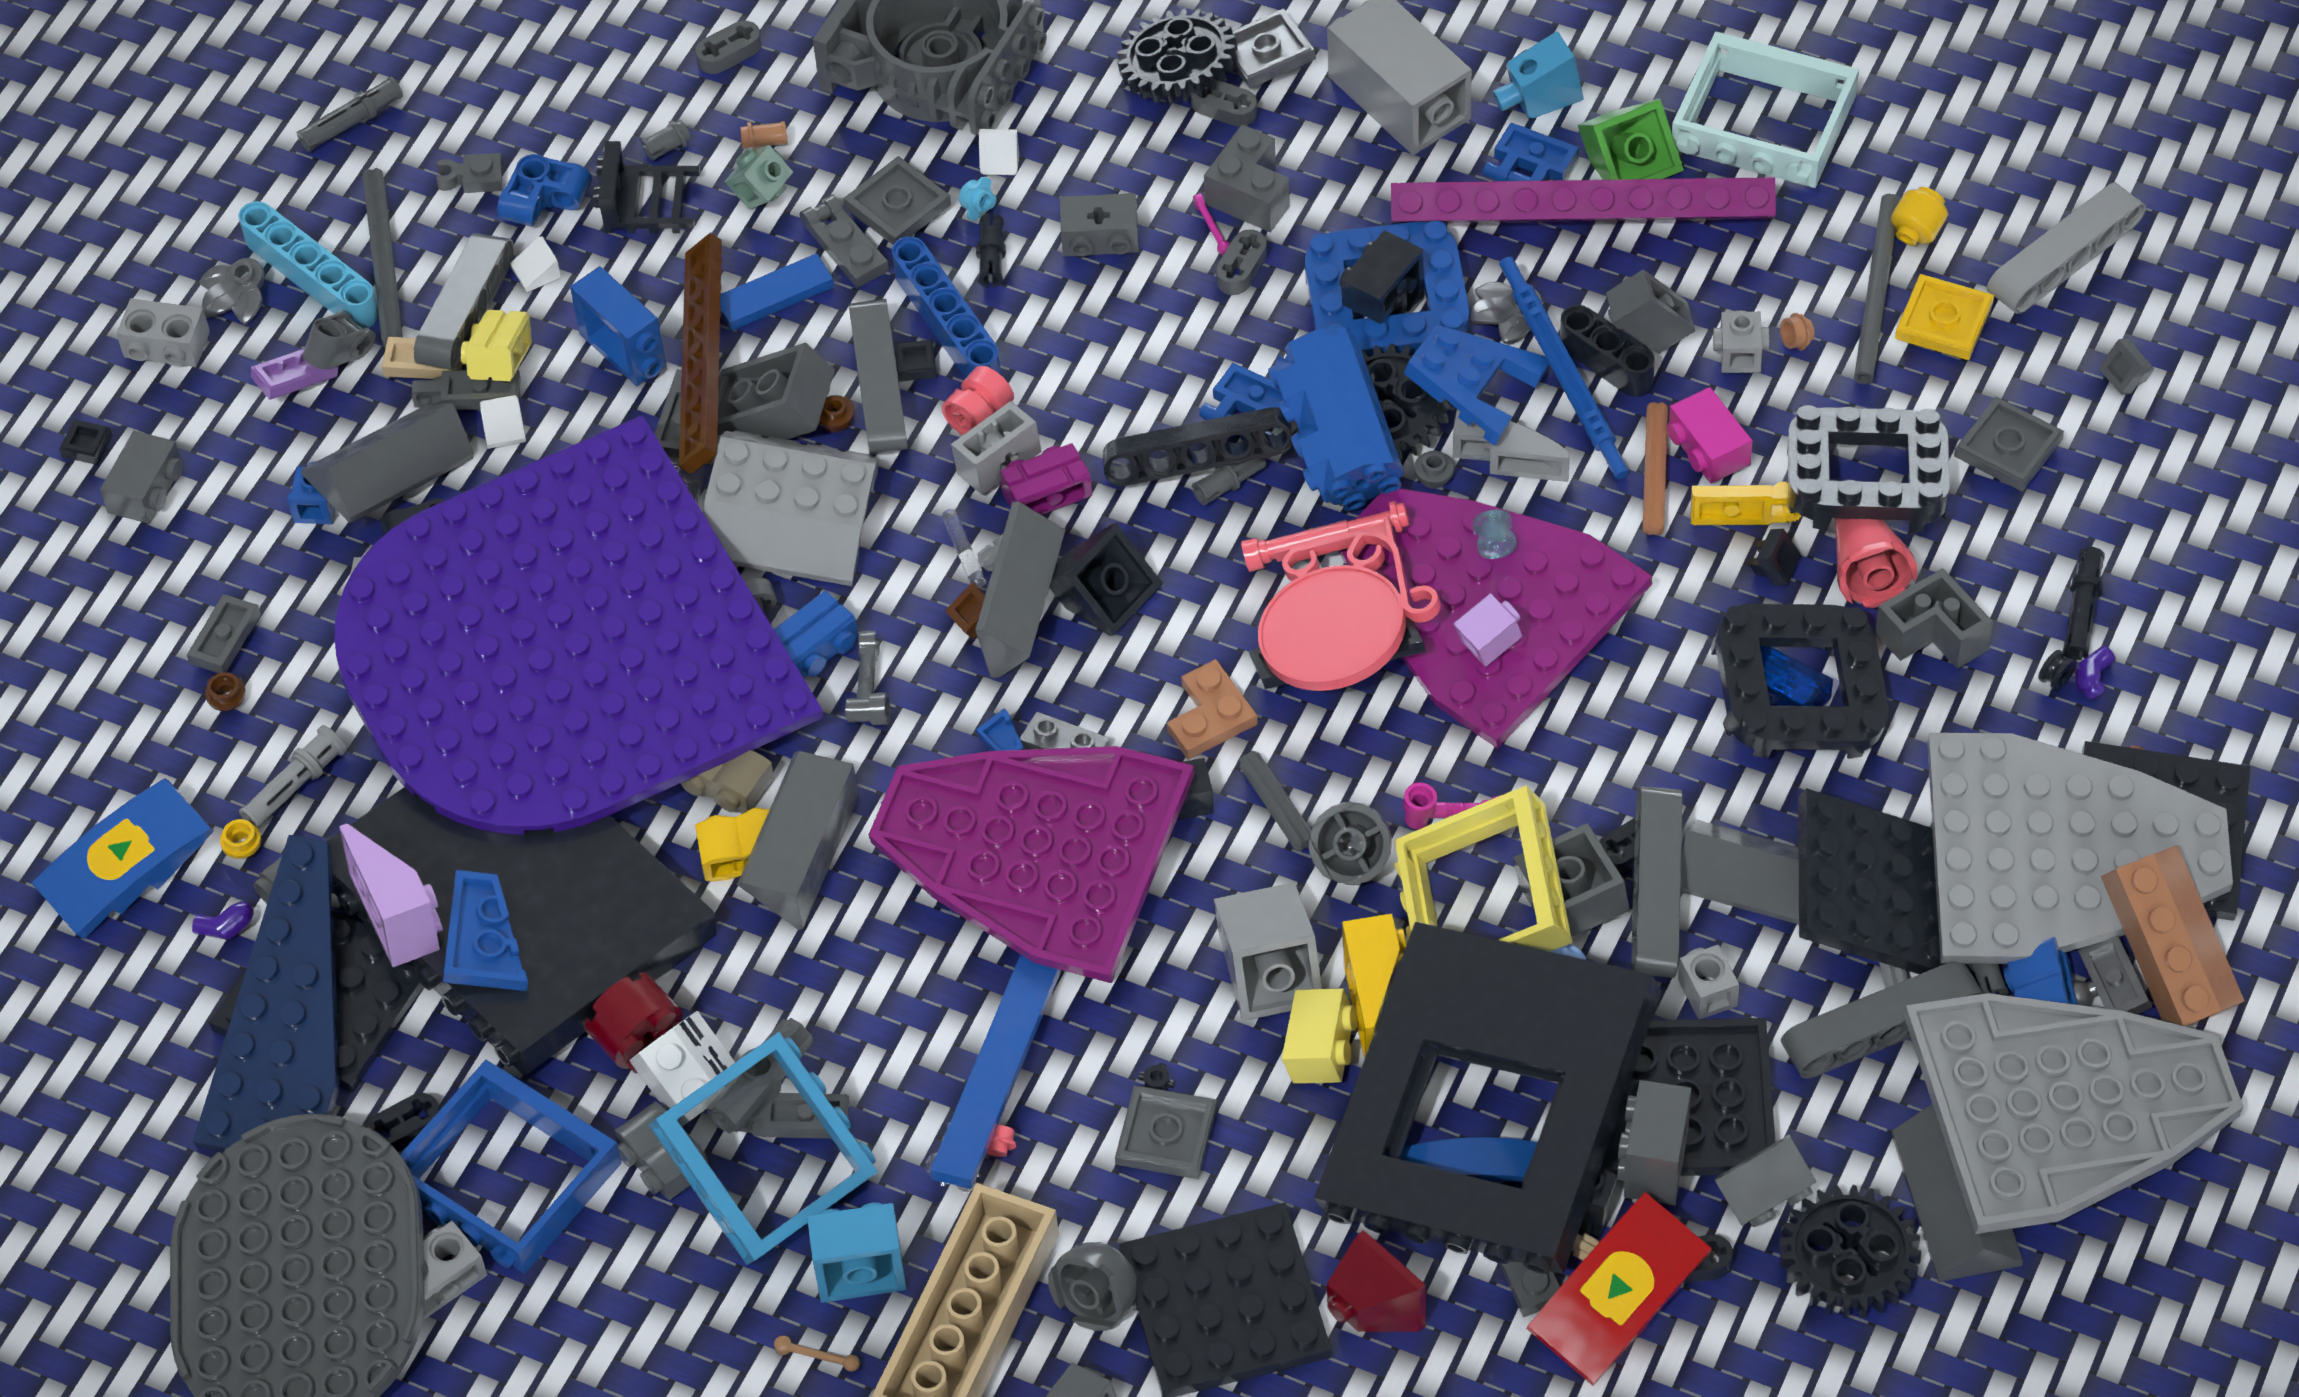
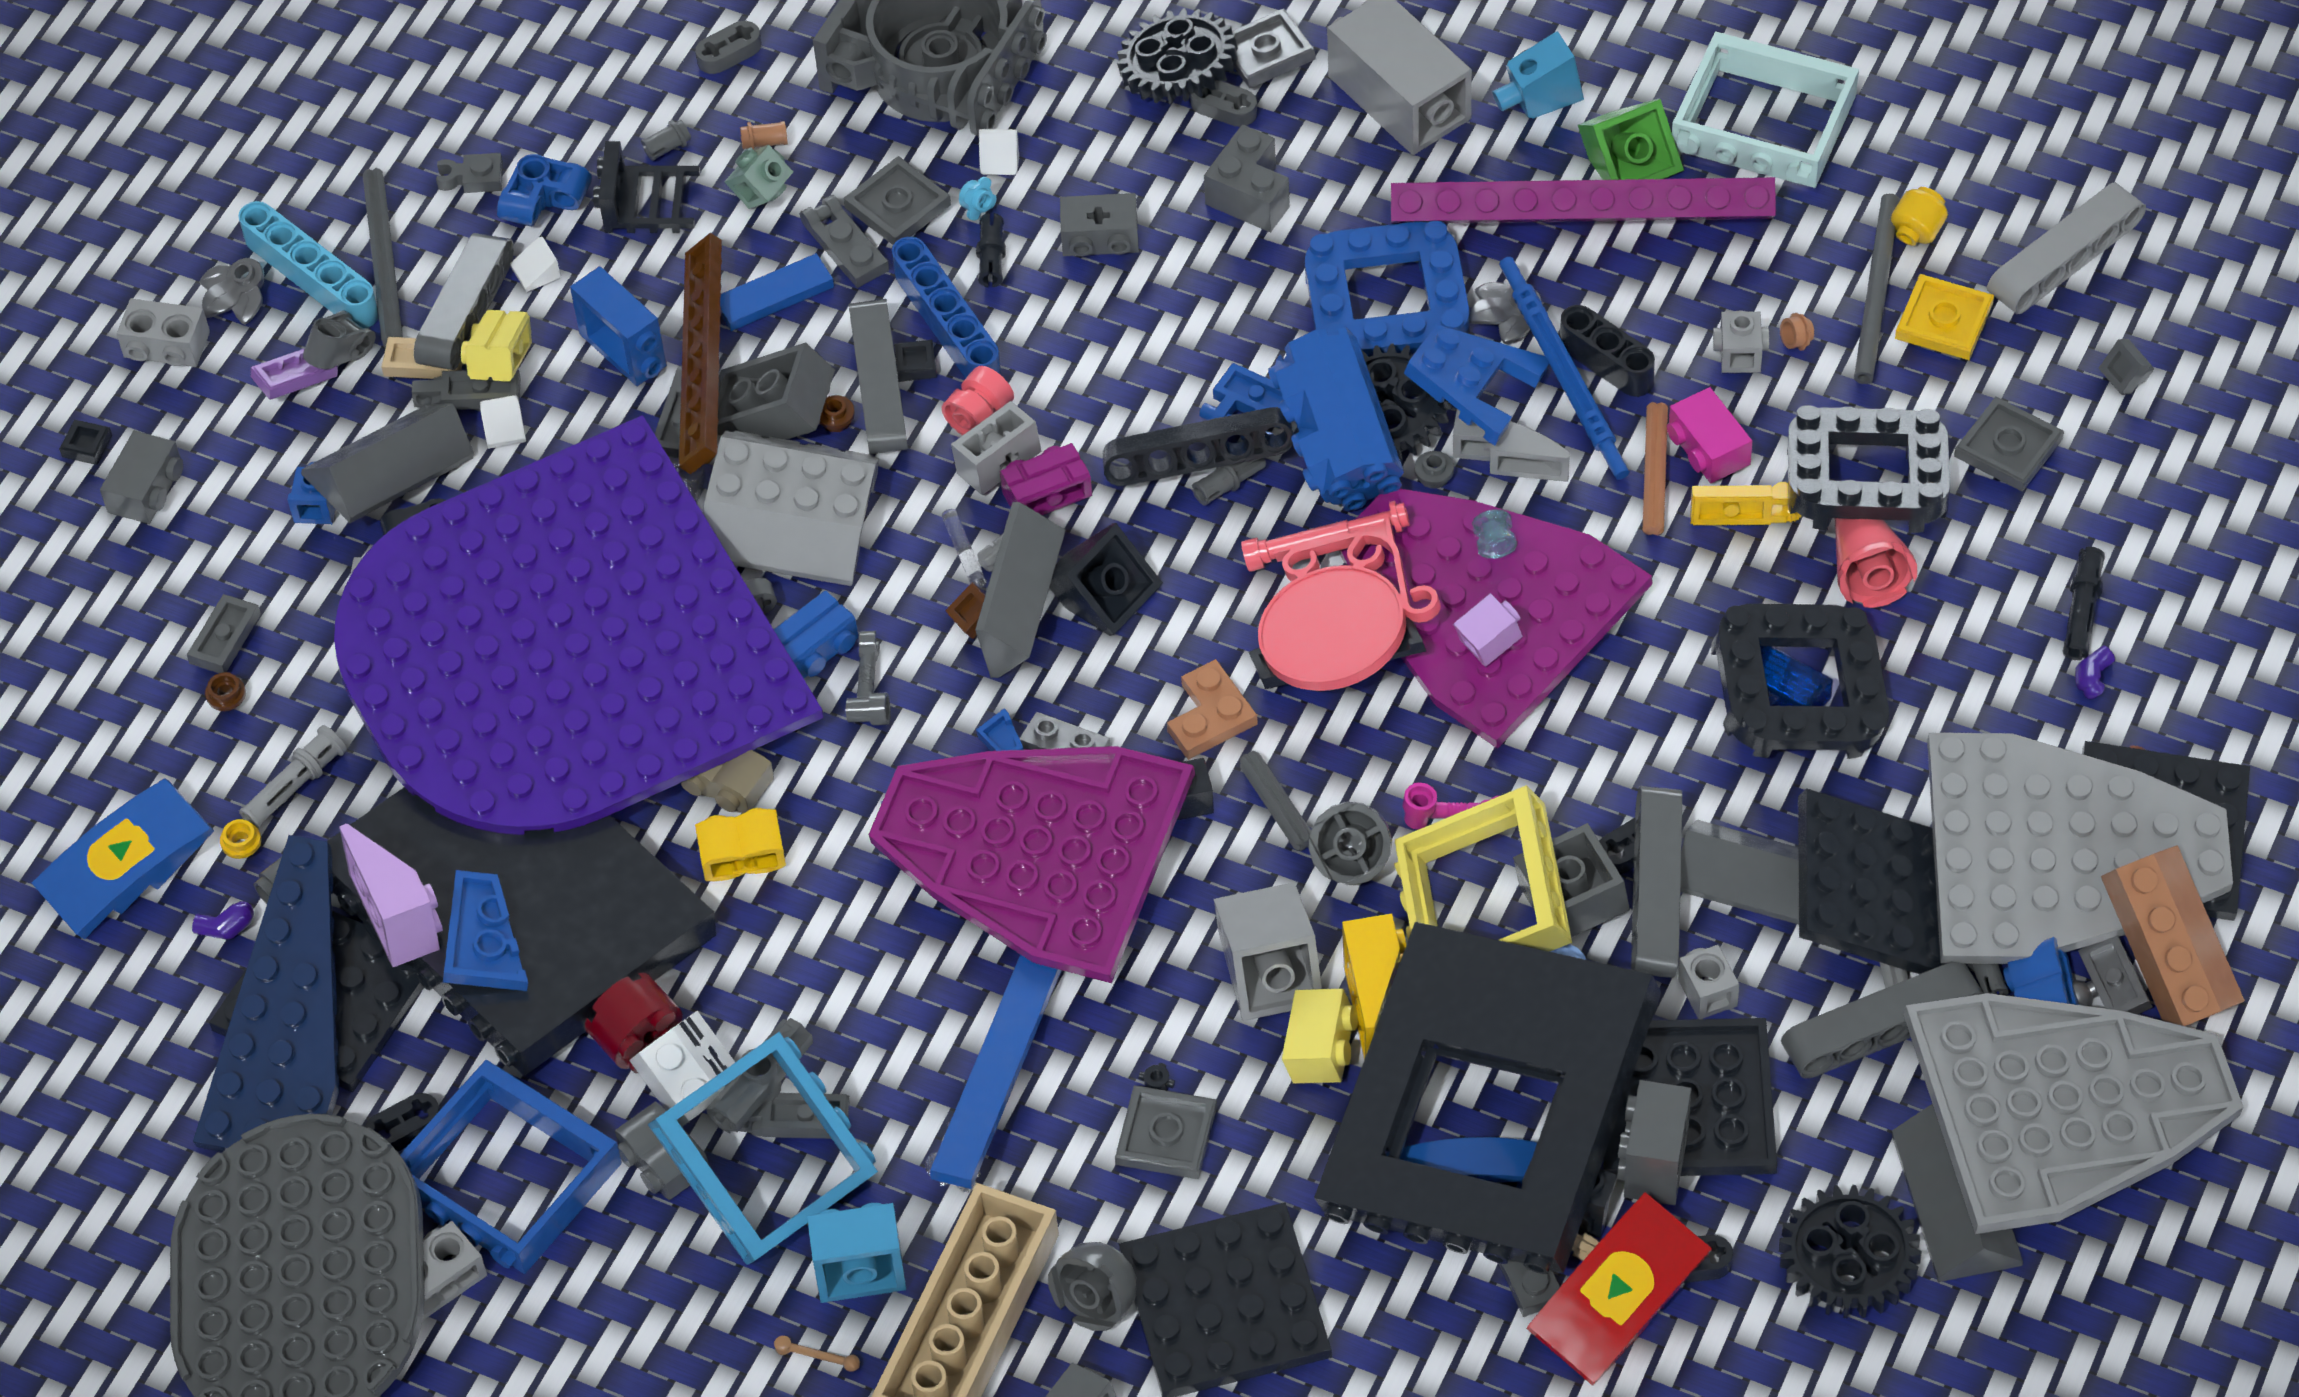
dark grey pin [296,76,403,153] -> none
dark grey slope [737,751,859,930] -> none
coral plate [986,1124,1016,1157] -> none
dark pink hinge [1193,193,1230,255] -> none
dark grey beam [1216,229,1267,295] -> none
dark red slope [1327,1230,1426,1332] -> none
black brick [1339,230,1424,324] -> none
blue plate [1483,122,1579,181] -> none
dark grey brick [1606,269,1695,354] -> none
dark grey brick [1714,1135,1817,1227] -> none
black tile [1747,529,1801,586] -> none
dark grey brick [1875,568,1993,669] -> none
black bush [2038,650,2077,691] -> none

